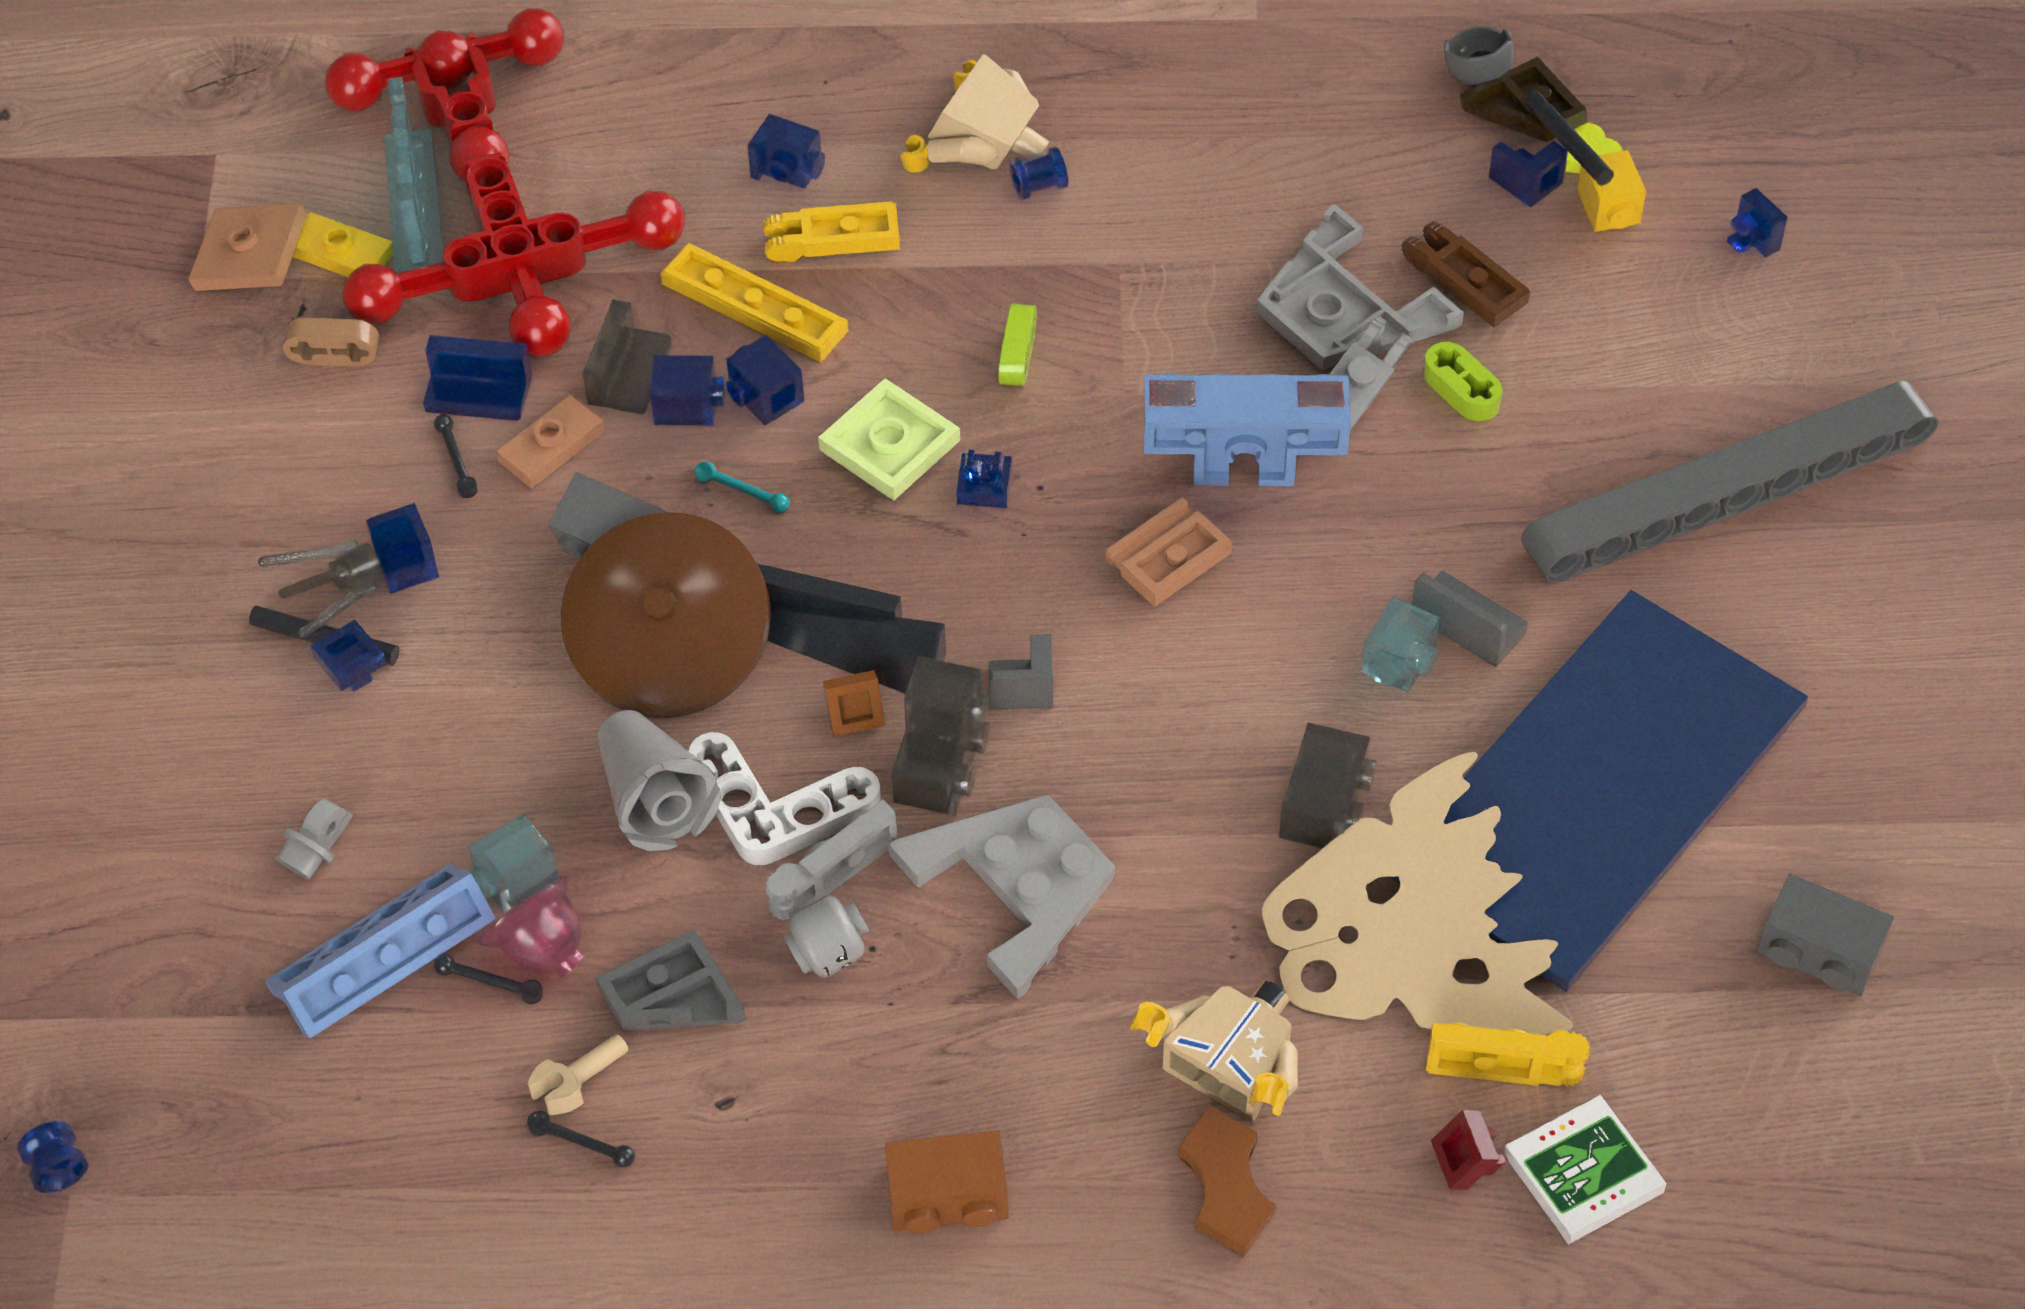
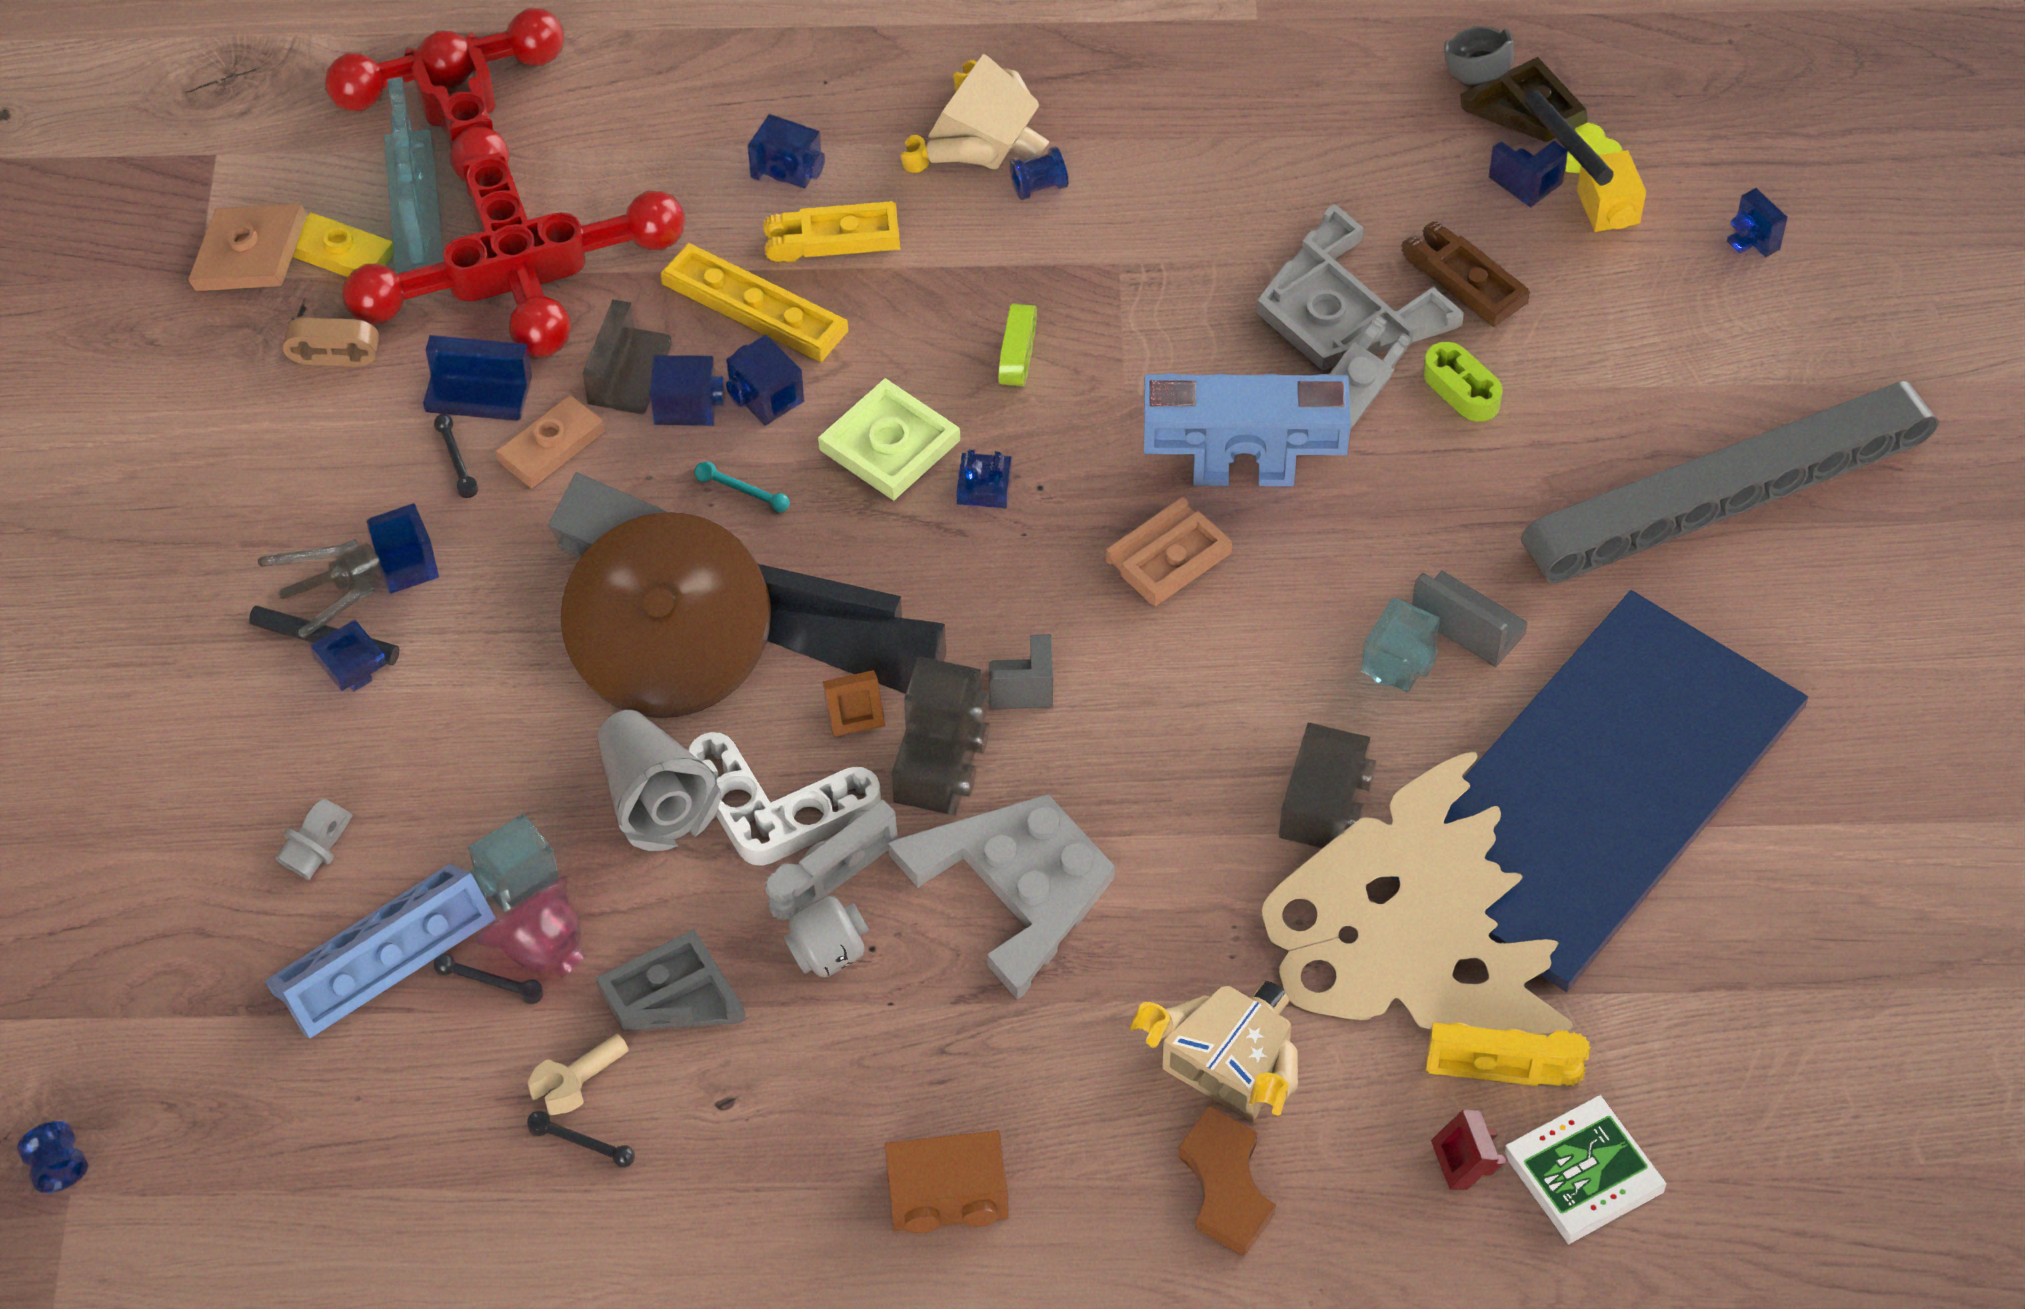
dark grey brick [1757,873,1894,996] -> none

